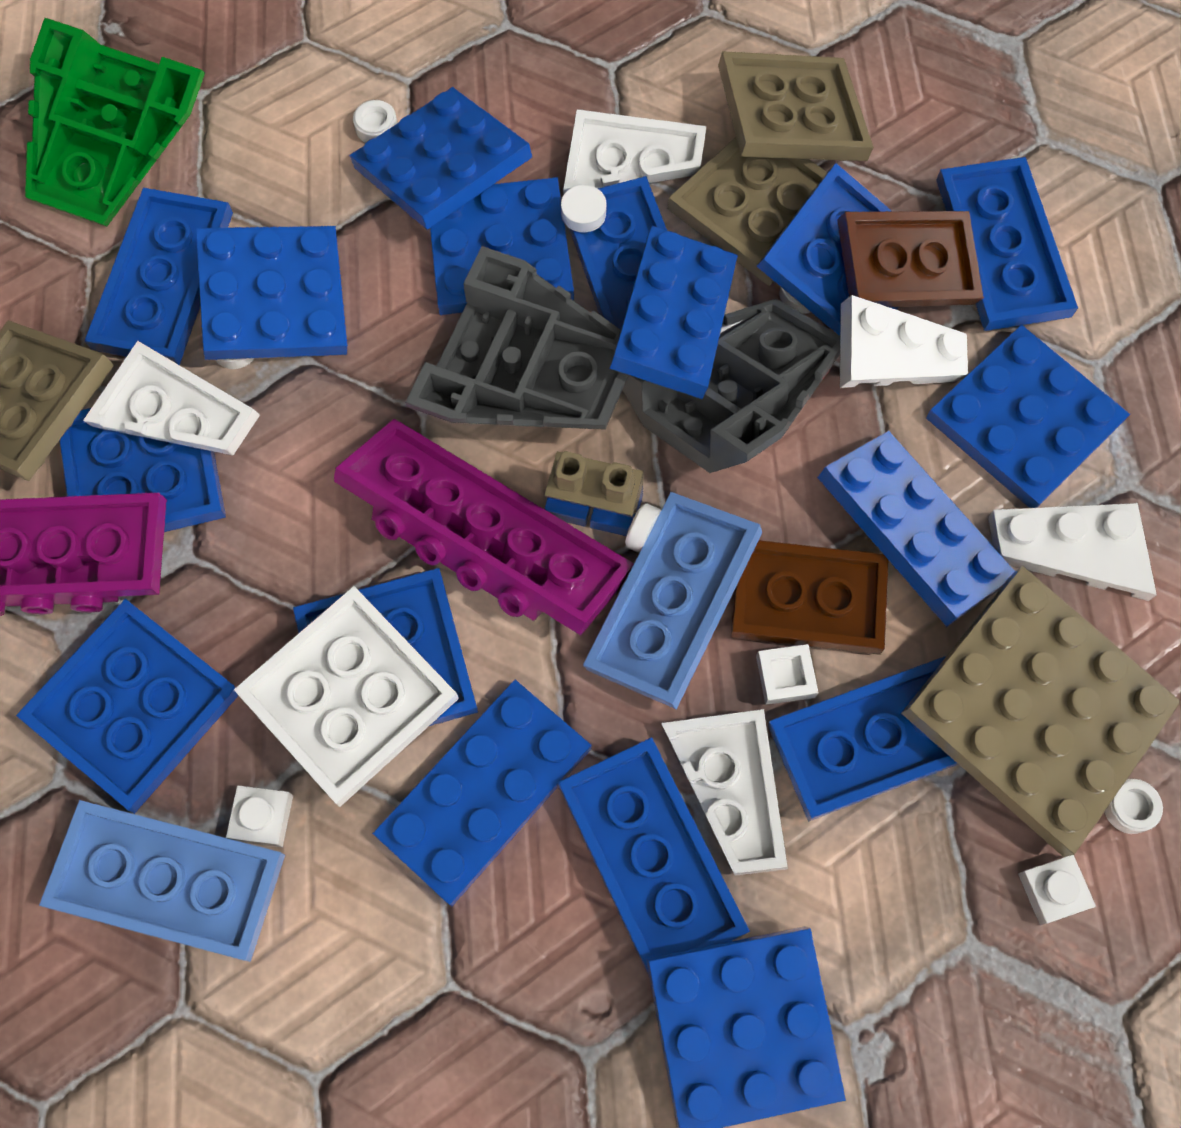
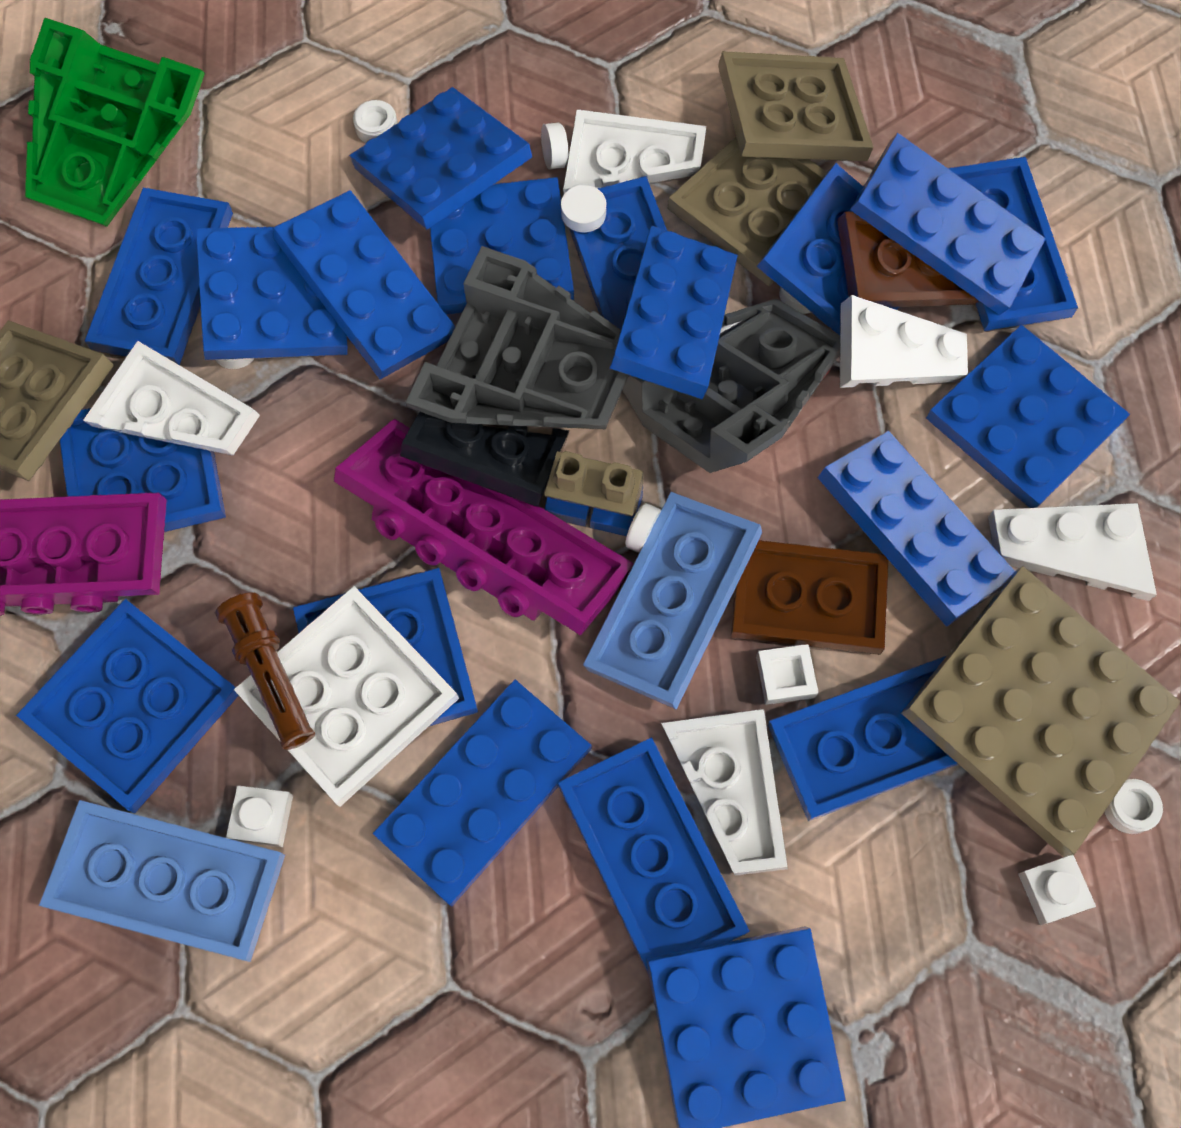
none -> reddish brown pin [215,592,315,750]
none -> blue plate [273,190,455,380]
none -> black wing [400,412,570,507]
none -> white tile [541,122,568,170]
none -> plate [850,133,1046,315]

